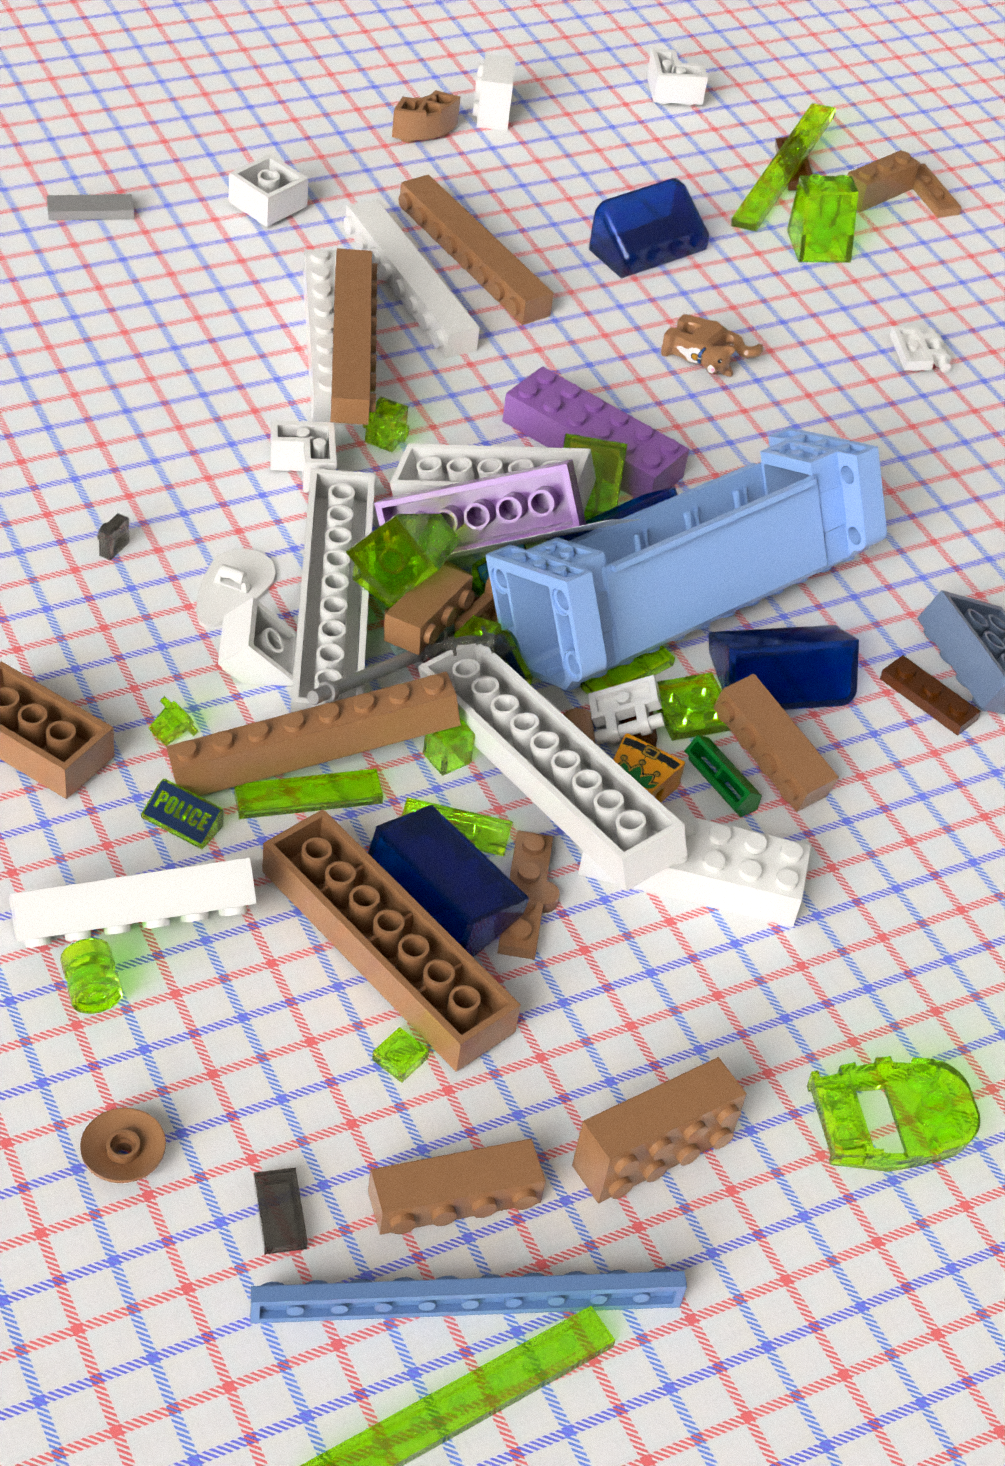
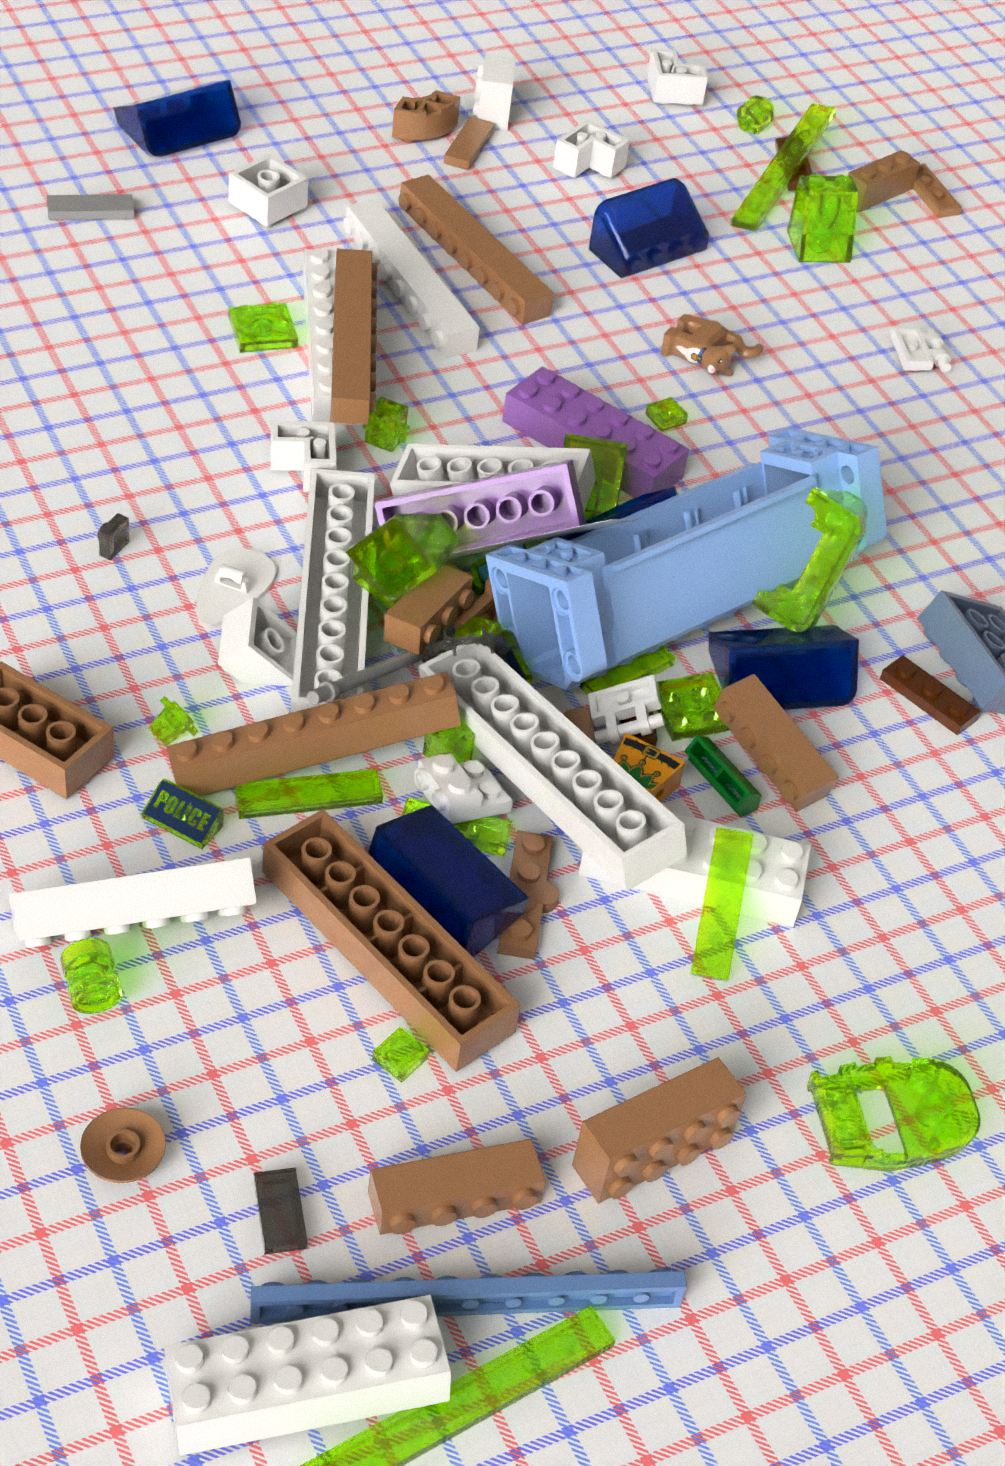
none -> clear blue windscreen [113,80,241,157]
none -> white brick [164,1295,451,1456]
none -> clear neon green plate [228,303,299,353]
none -> white plate [414,753,513,825]
none -> medium nougat tile [443,116,495,170]
none -> white brick [553,119,630,178]
none -> clear neon green plate [645,397,688,431]
none -> clear neon green tile [690,827,754,982]
none -> clear neon green head [736,95,774,134]
none -> clear neon green windscreen [751,488,868,632]

